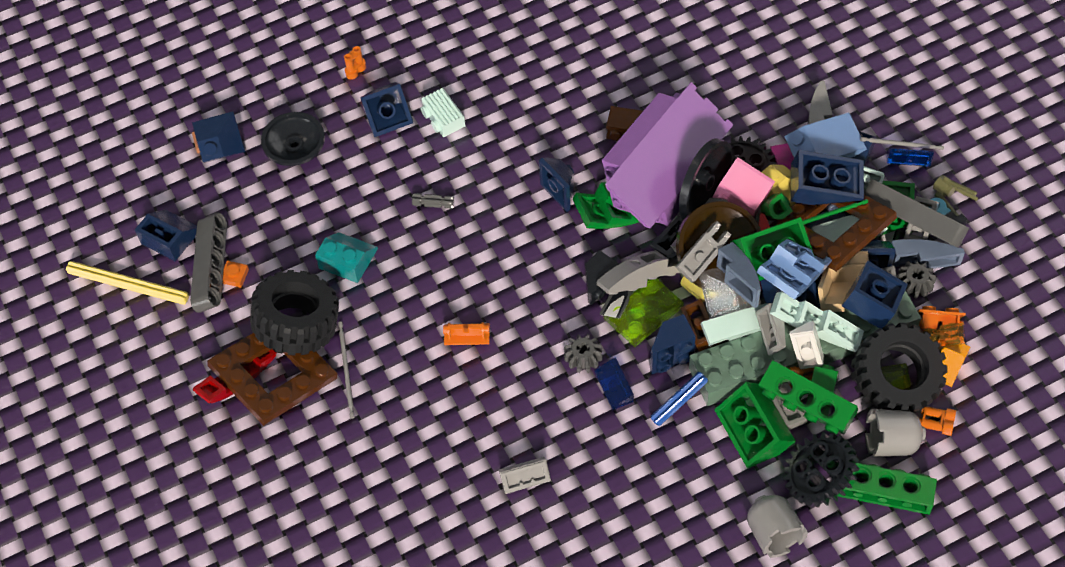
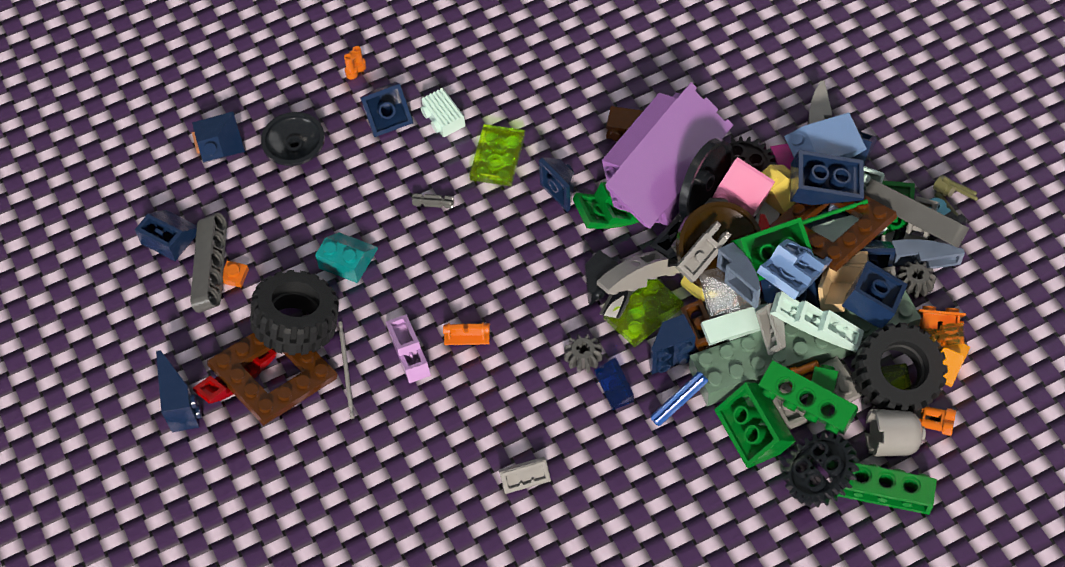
light yellow axle [66,261,189,304] -> none
light grey cylinder [747,495,808,558] -> none
green plate [761,193,793,220] -> none
white slope [789,321,824,369] -> none
light grey piece [860,137,944,150] -> none
clear blue slope [887,148,934,166] -> none
none -> dark blue slope [156,350,202,433]
none -> lavender slope [385,314,431,383]
none -> clear neon green plate [469,124,525,187]
none -> light grey plate [819,357,862,402]

